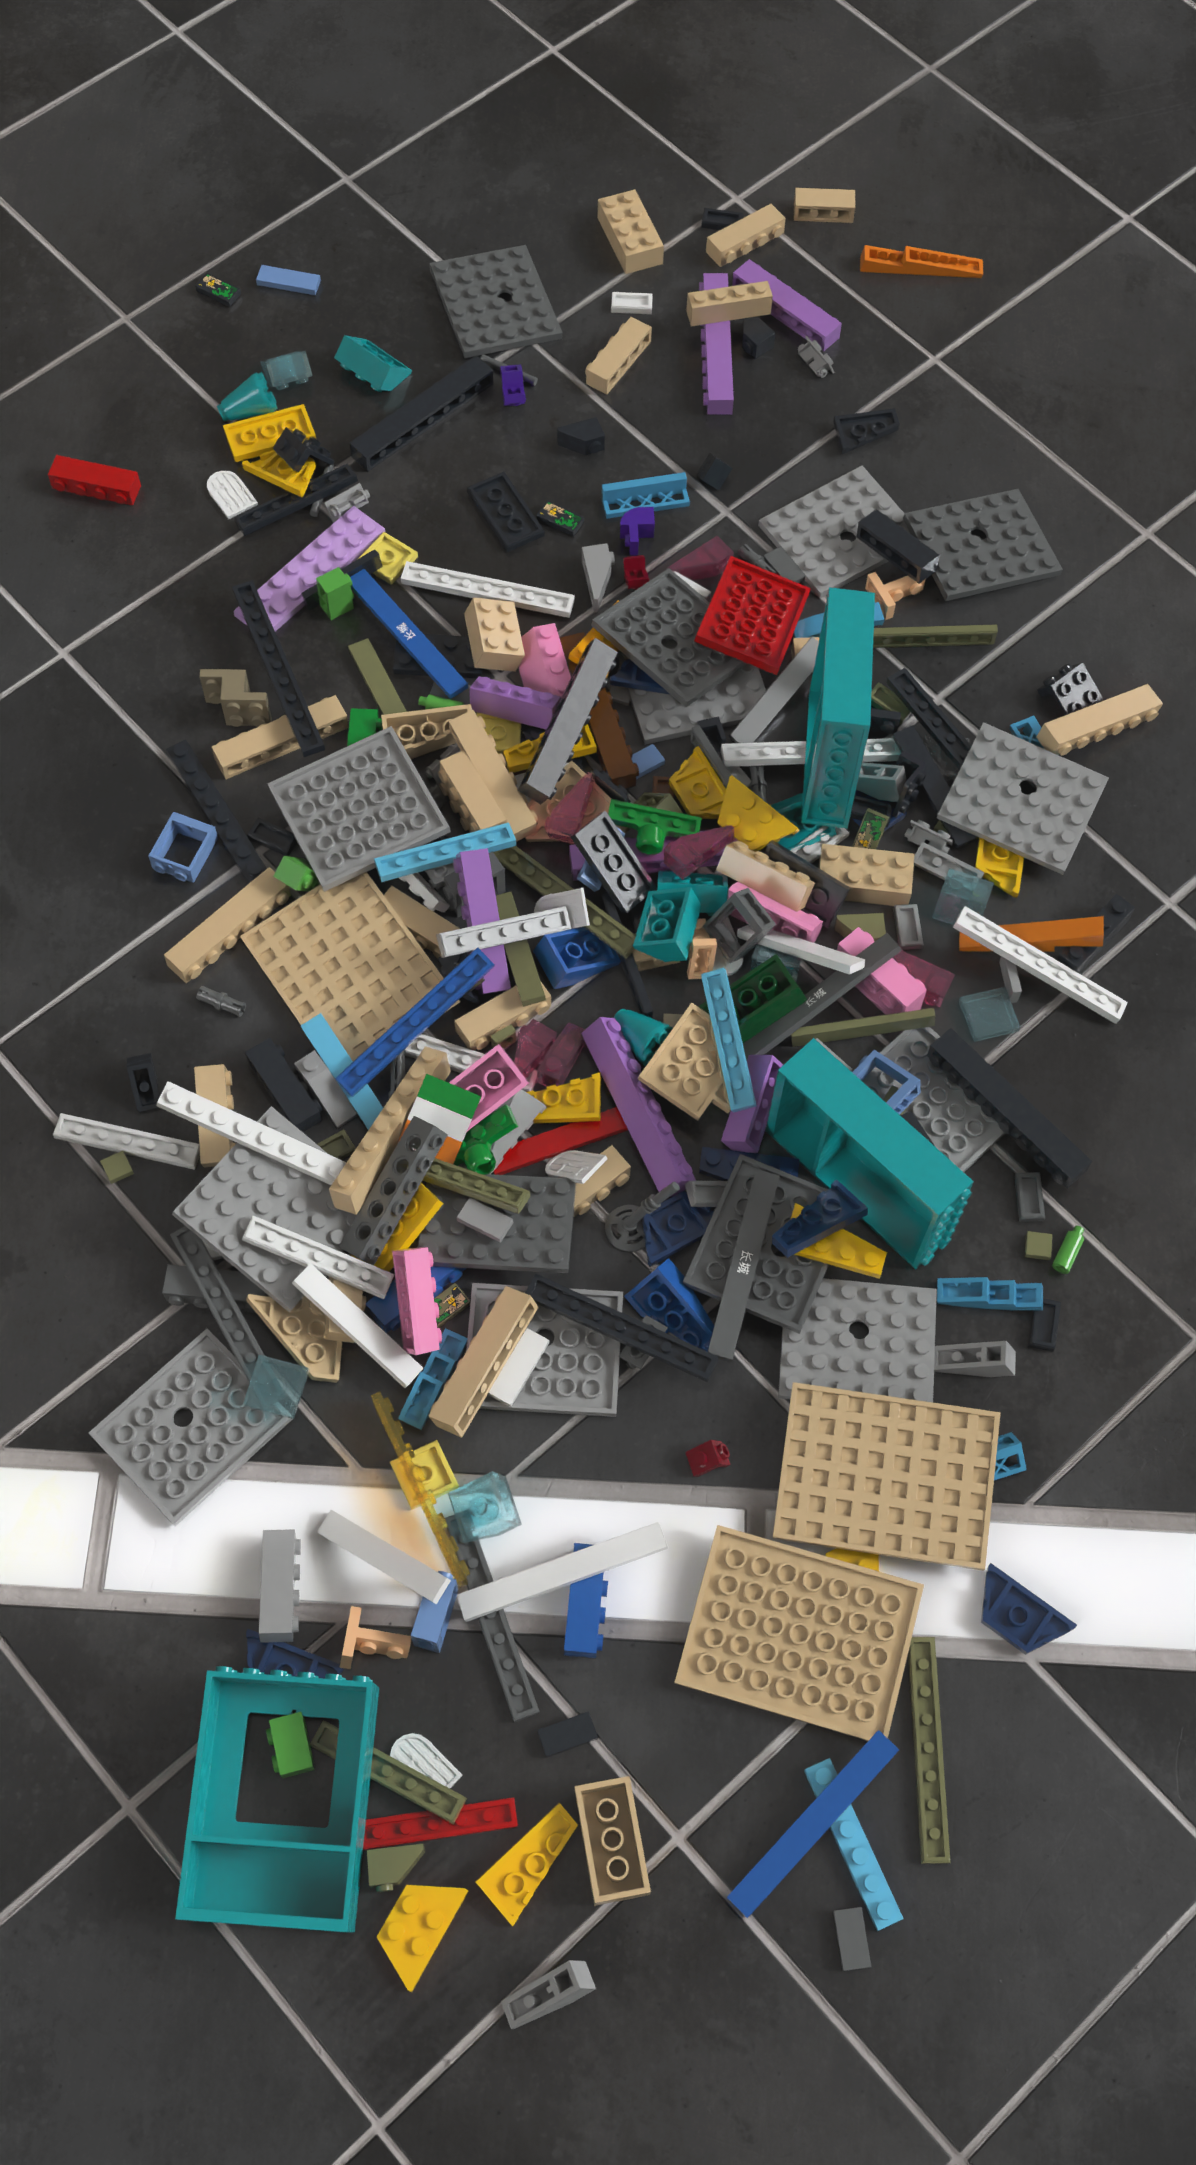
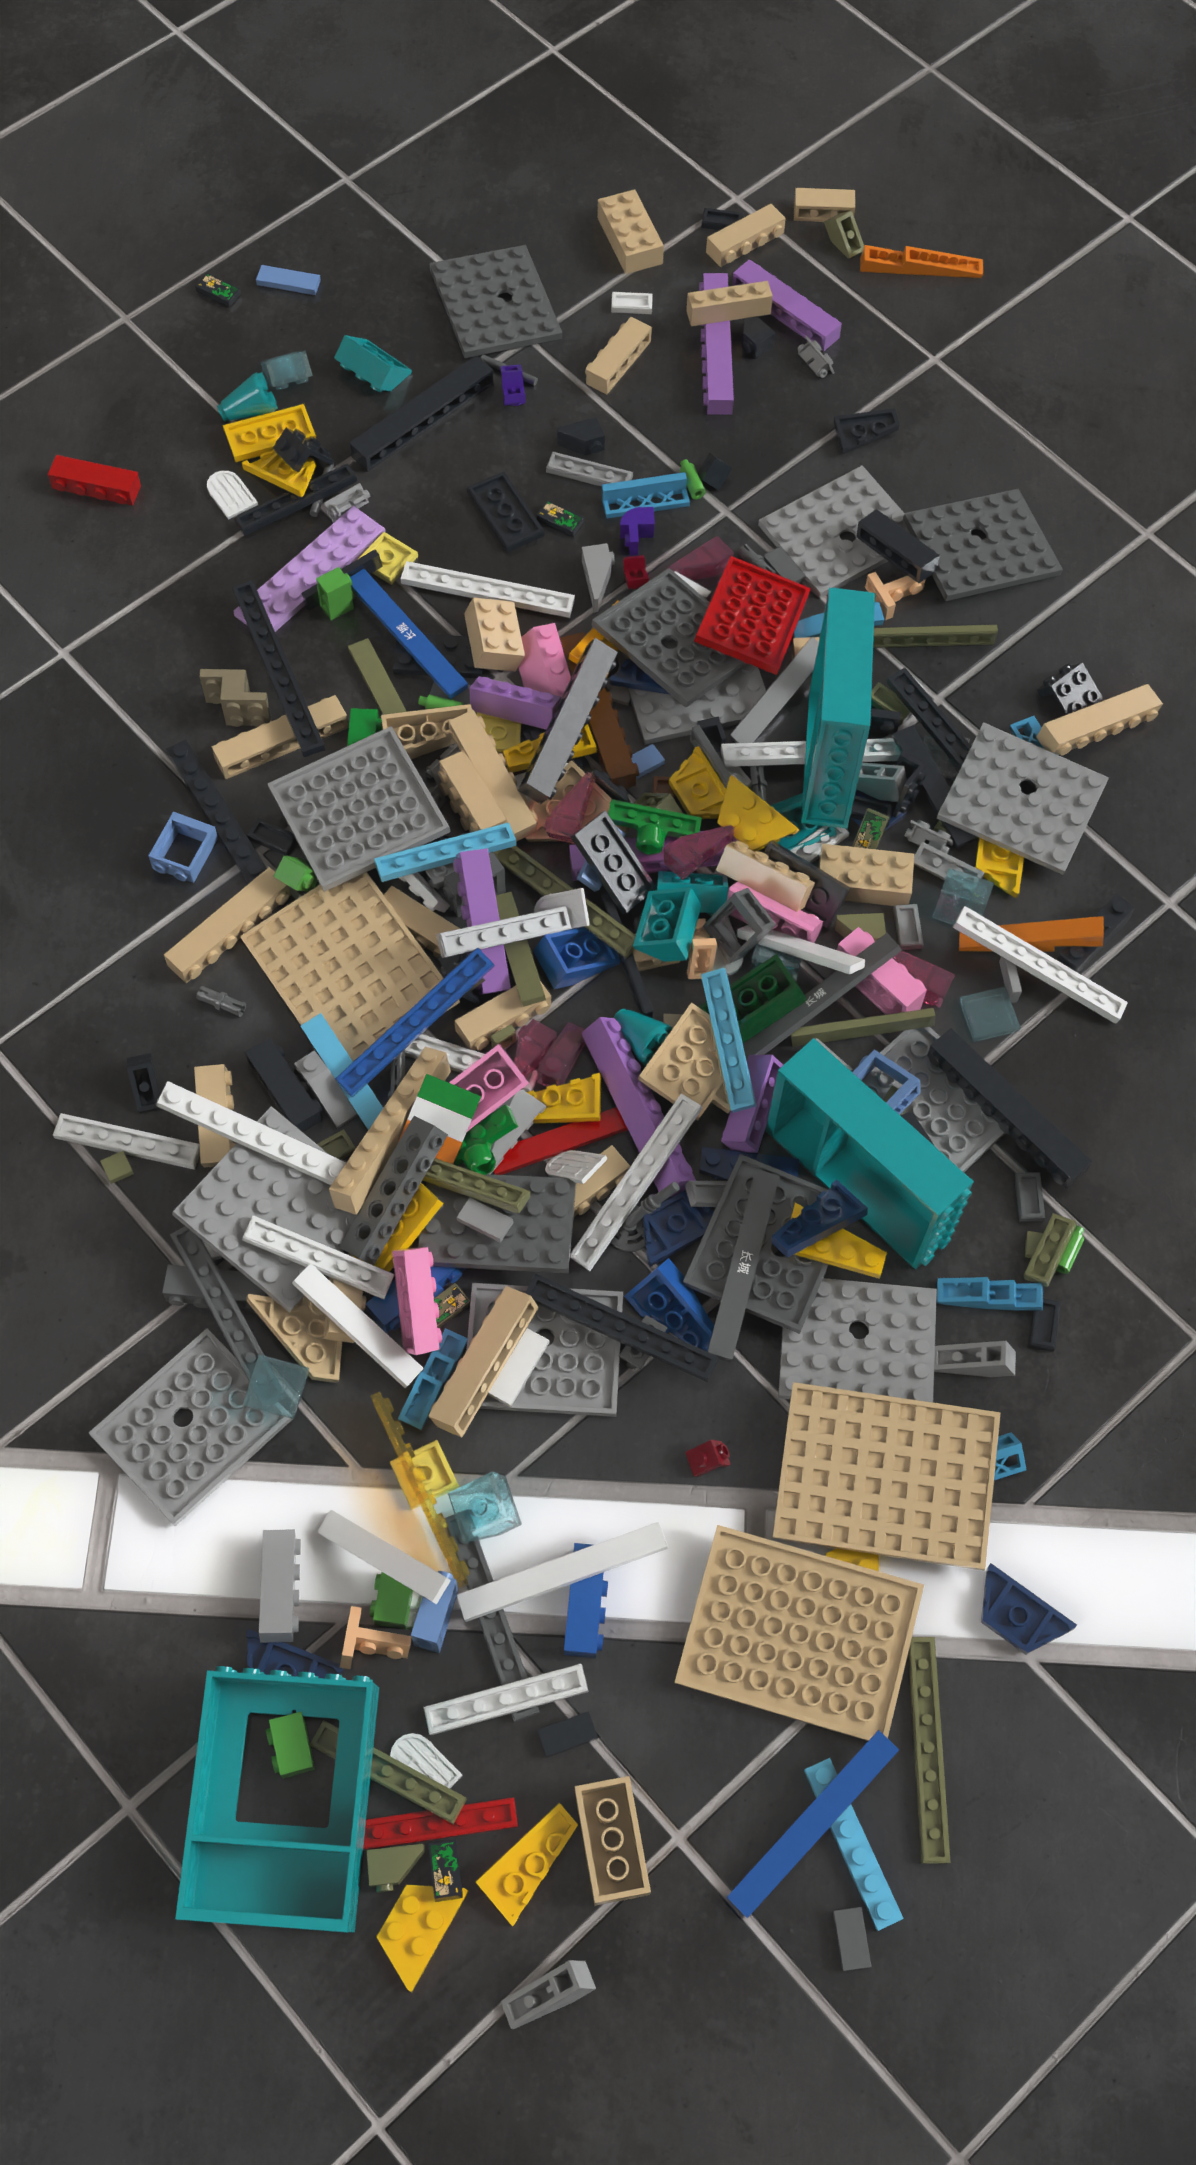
none -> bright green brick [370,1572,413,1630]
none -> white tile [423,1664,588,1735]
none -> tile [428,1839,463,1902]
none -> light grey tile [546,452,633,487]
none -> white tile [570,1093,703,1271]
none -> bright green cylinder [680,459,706,499]
none -> olive slope [824,211,864,258]
none -> olive tile [1024,1213,1077,1287]

